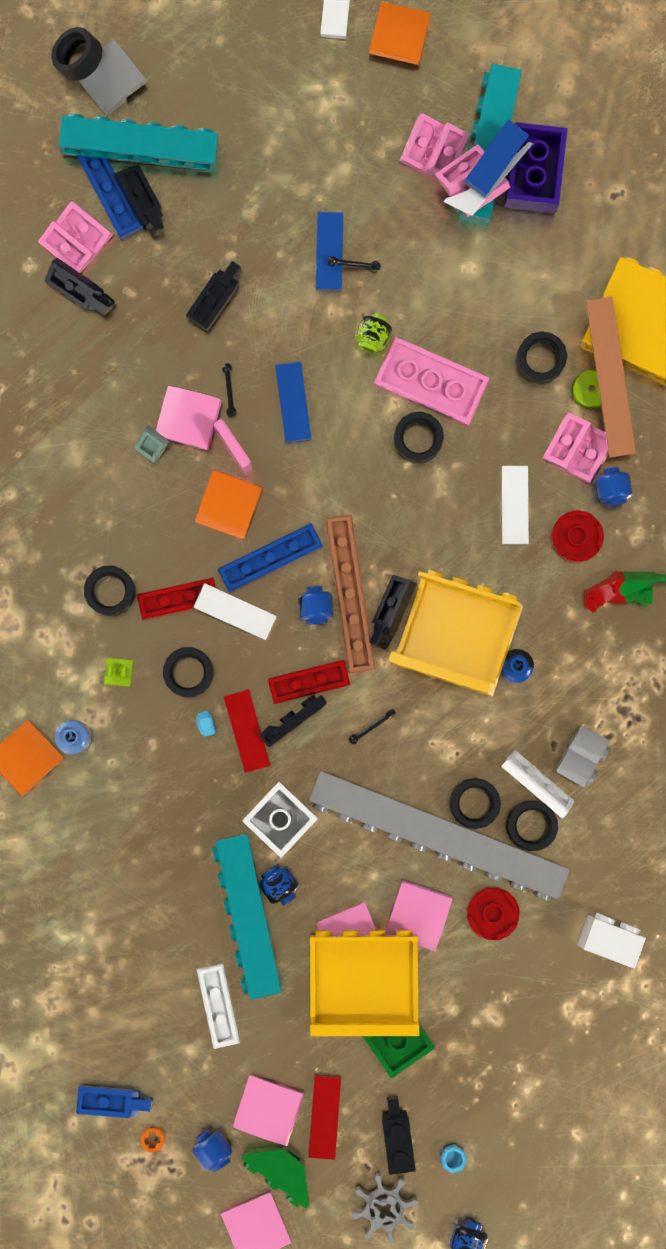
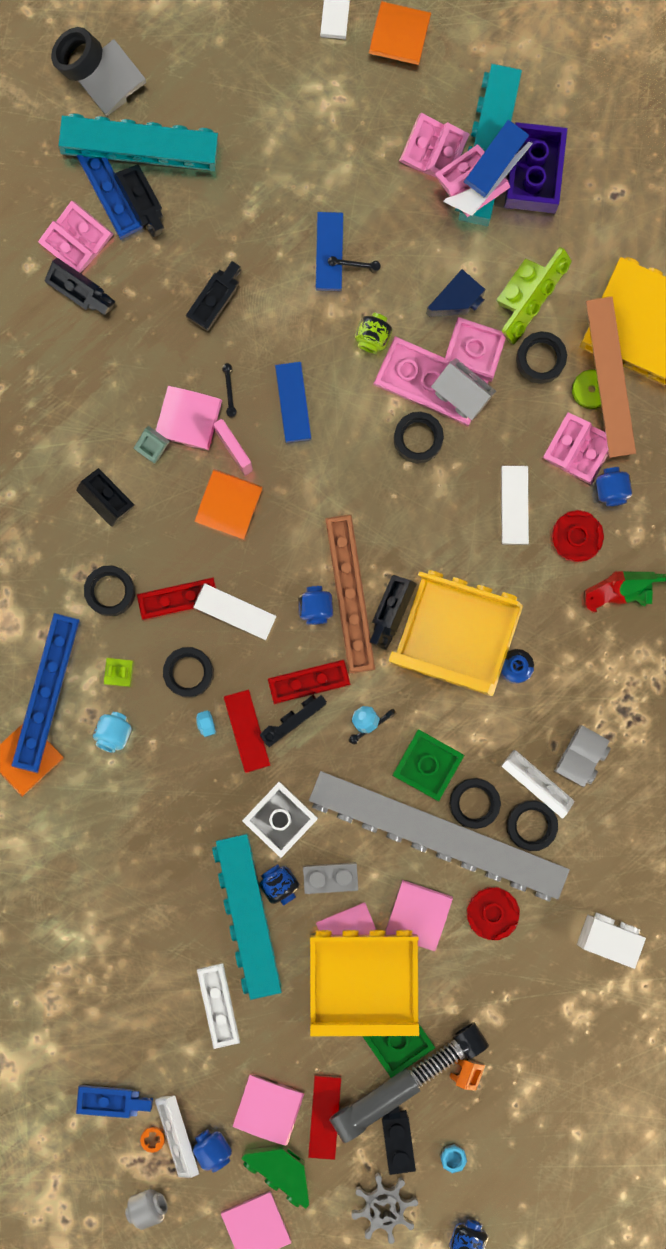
medium blue head [55,720,91,754] -> none
blue tile [218,523,323,593] -> none
none -> blue tile [12,613,80,773]
none -> black slope [76,468,134,527]
none -> medium azure head [93,712,132,753]
none -> light grey head [125,1189,168,1230]
none -> white tile [155,1096,199,1178]
none -> light grey brick [303,862,358,894]
none -> piece [329,1022,489,1143]
none -> medium azure tile [352,706,380,734]
none -> green plate [392,729,465,802]
none -> dark blue slope [426,269,486,317]
none -> light grey brick [431,358,496,420]
none -> bright pink tile [442,317,506,382]
none -> orange tile [450,1059,485,1091]
none -> lime bracket [496,247,572,344]

